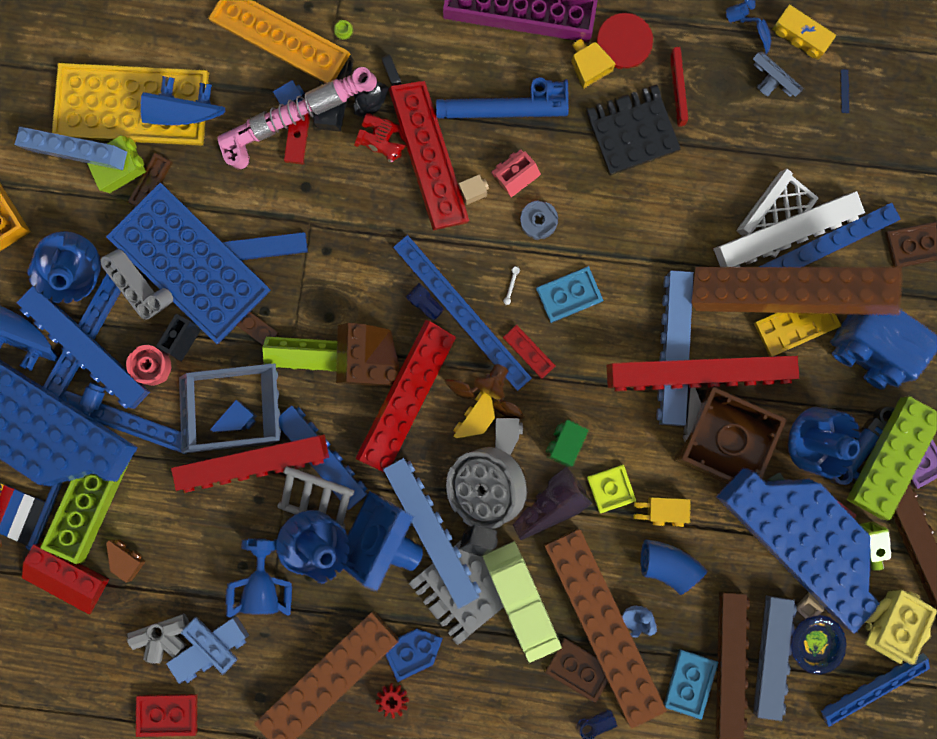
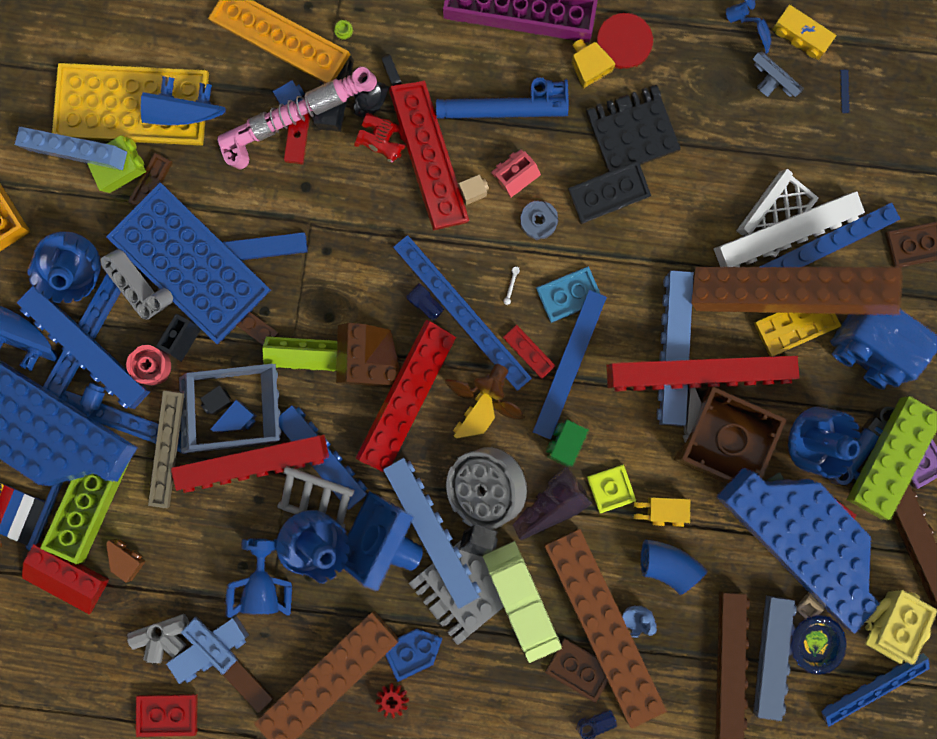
light grey slope [495,418,523,455] -> none
dark azure tile [663,649,718,720] -> none
red tile [670,47,688,126] -> none
torso [859,521,891,570] -> none
none -> dark tan plate [148,390,184,508]
none -> black brick [200,385,234,415]
none -> reddish brown tile [218,660,274,713]
none -> blue tile [533,290,607,439]
none -> black plate [568,160,651,224]

